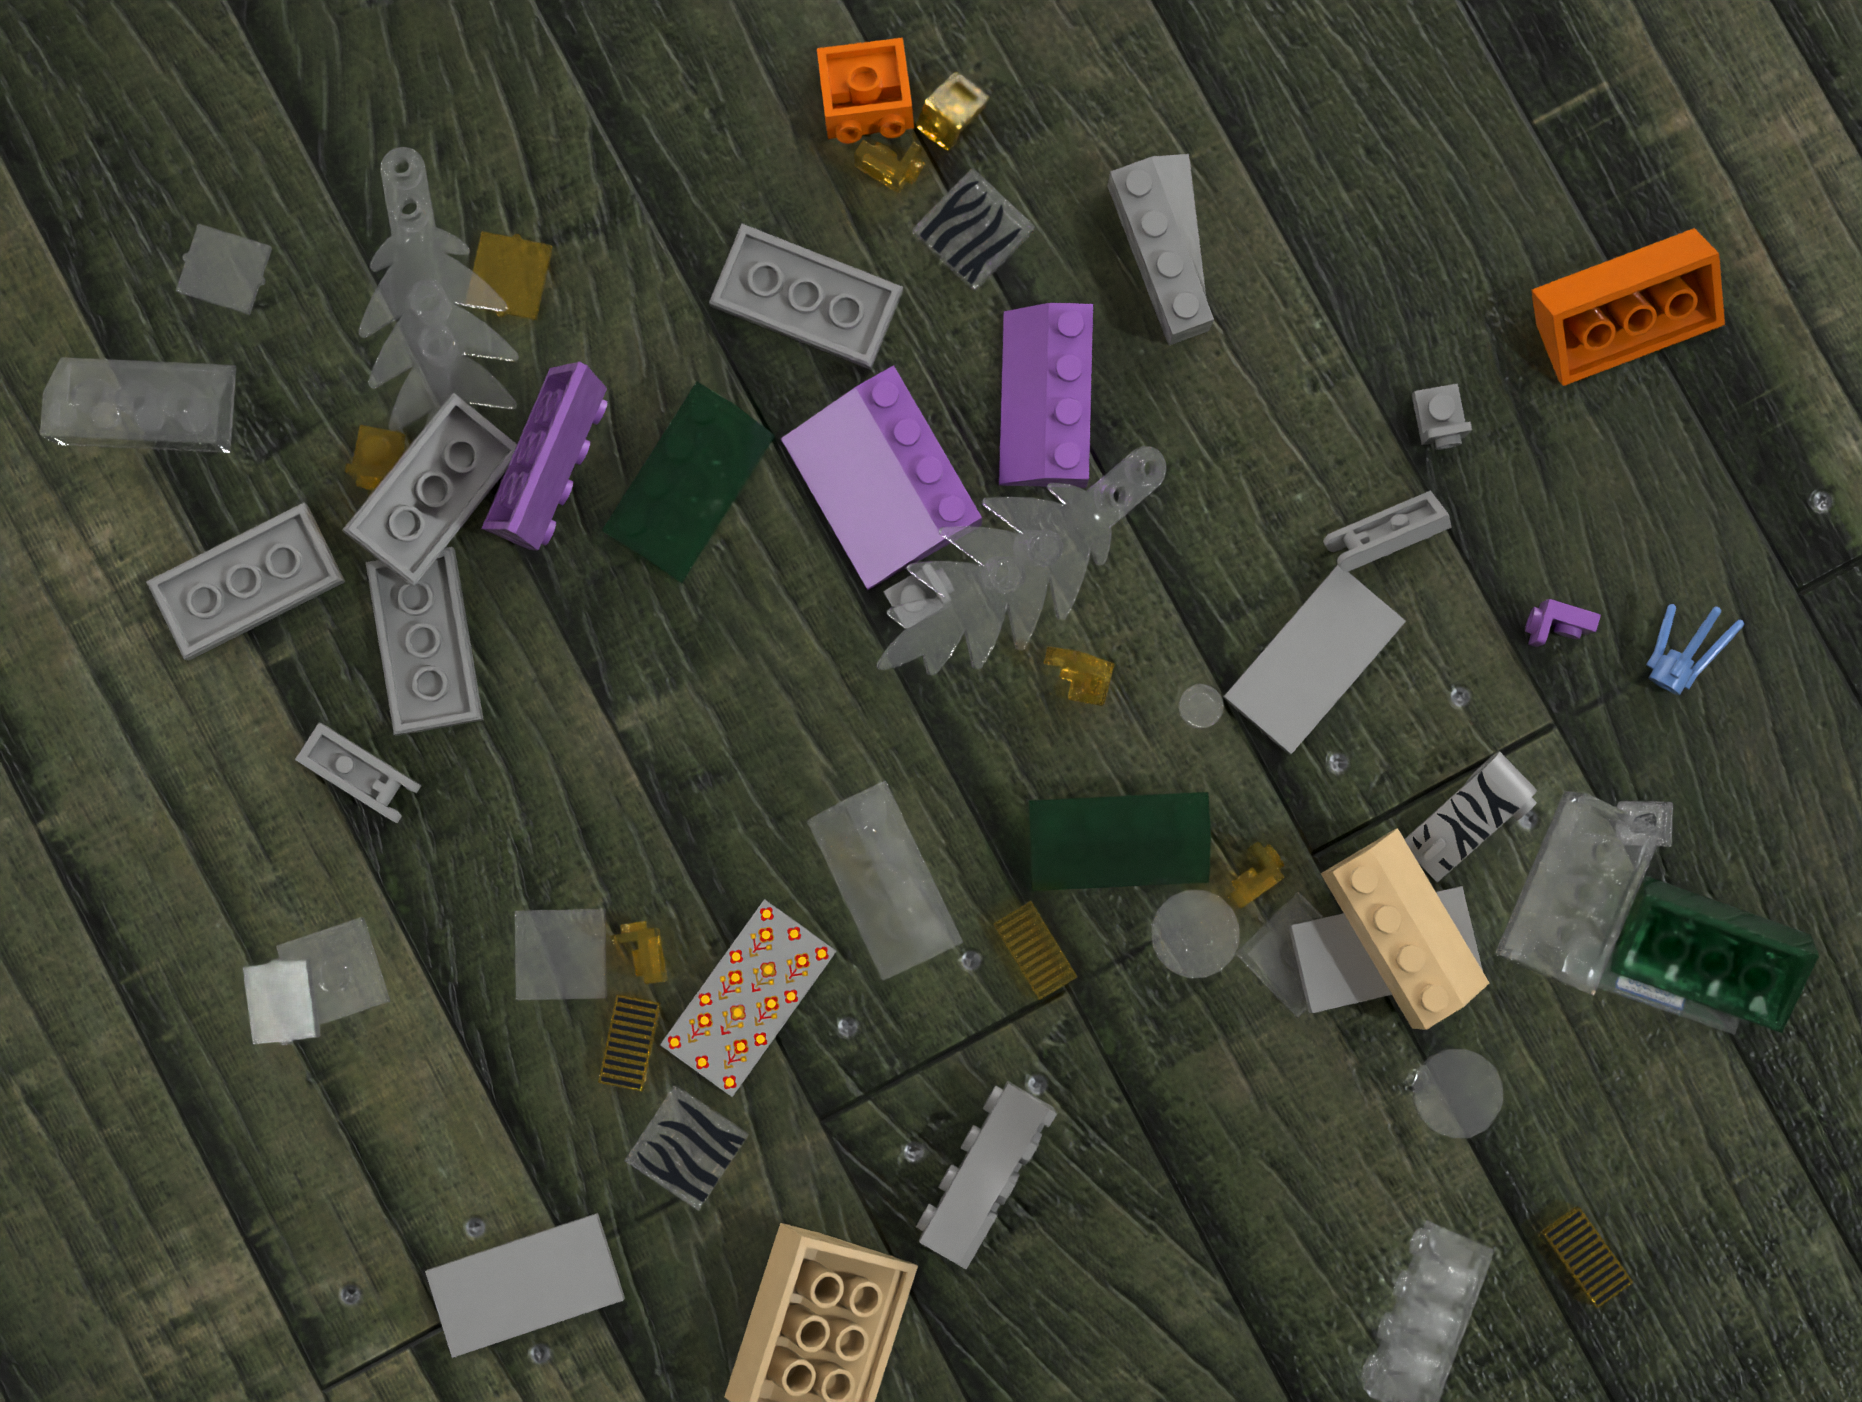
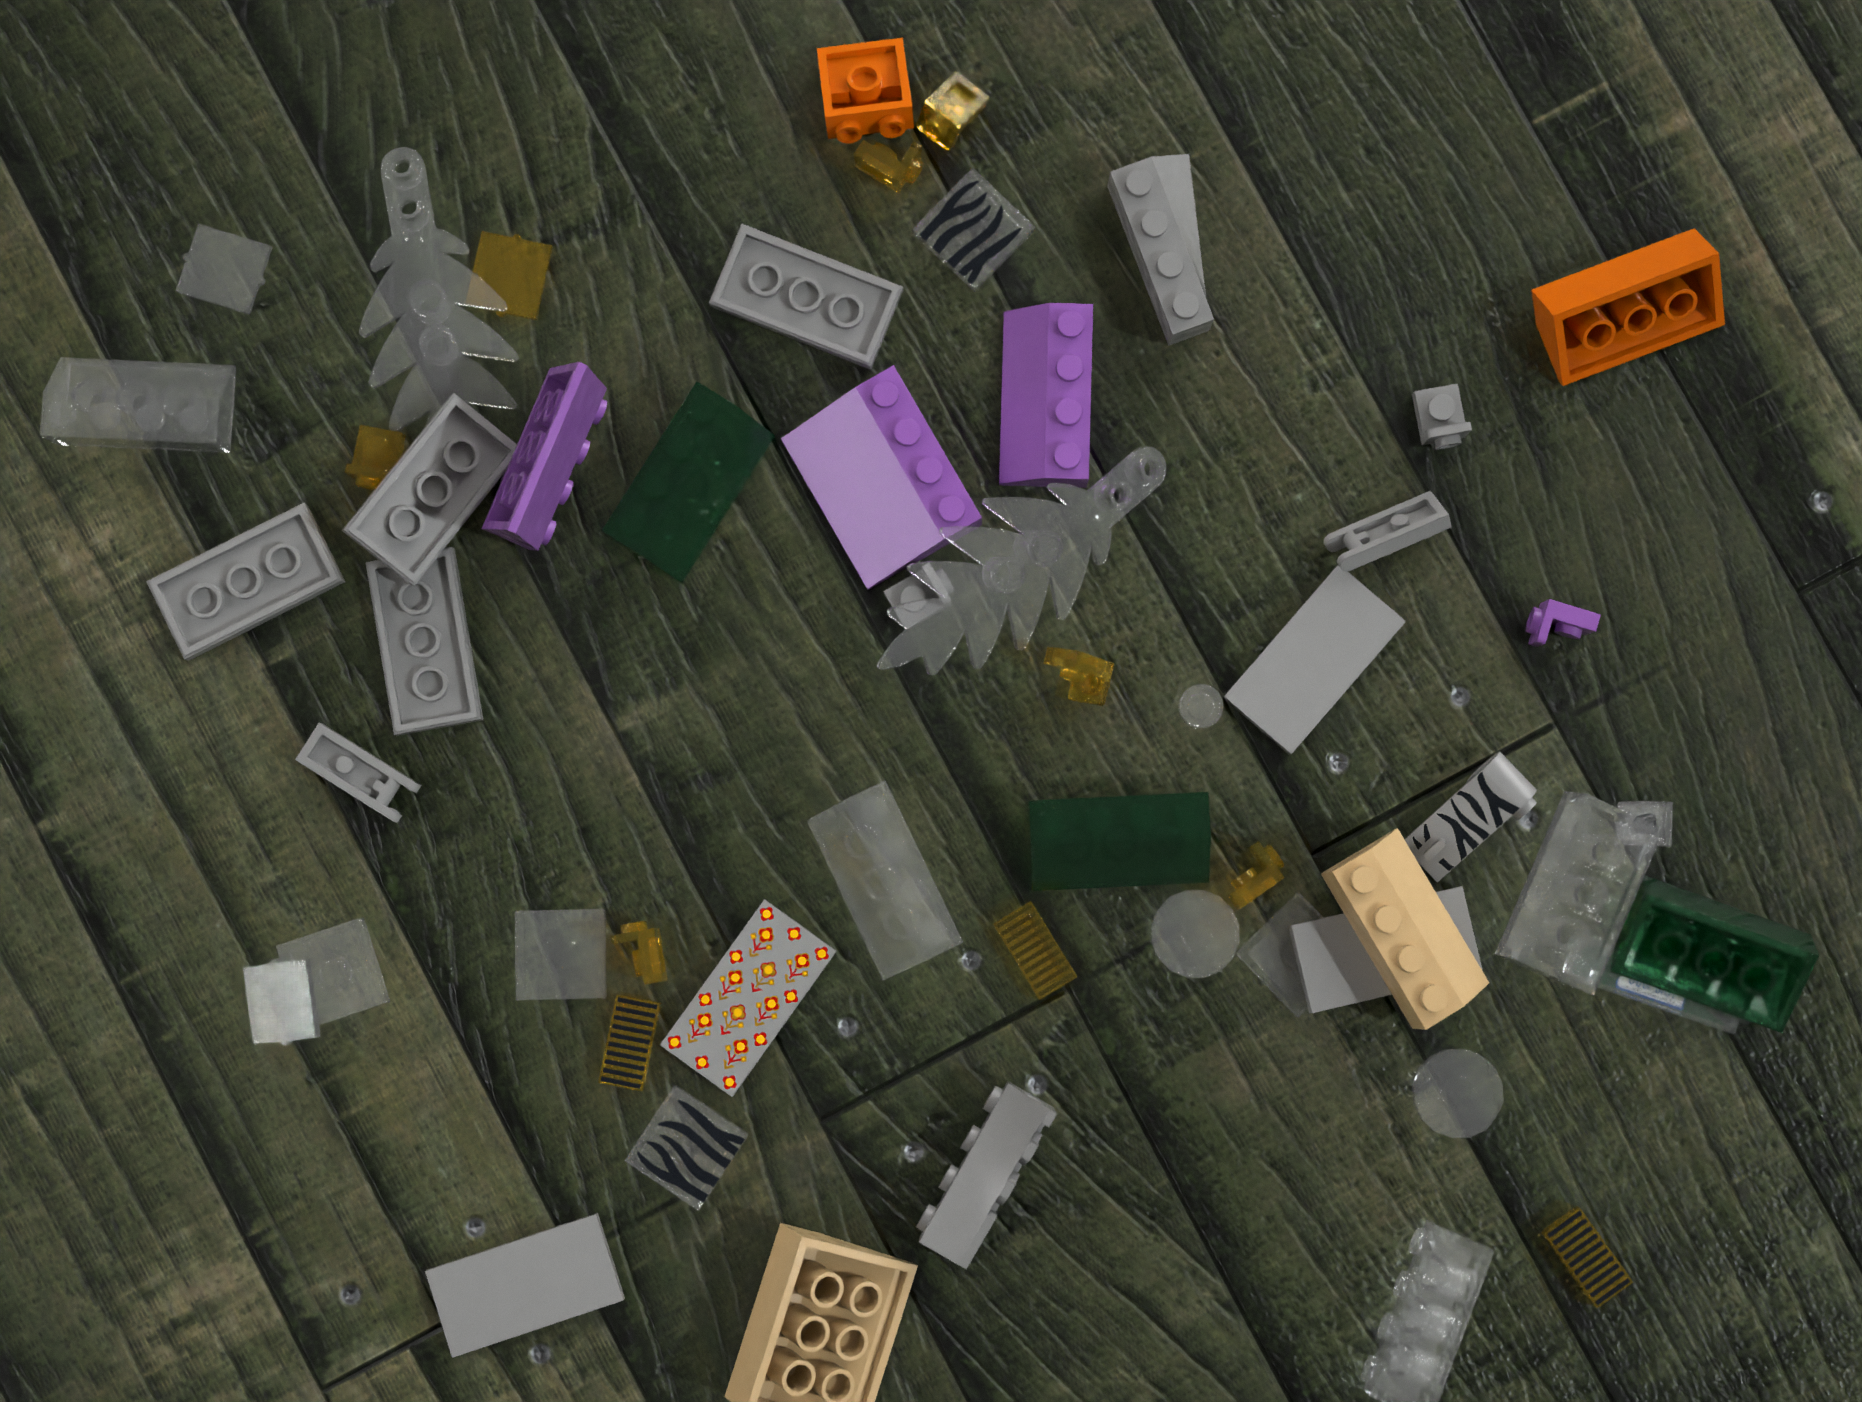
medium blue plant [1646,604,1744,695] -> none

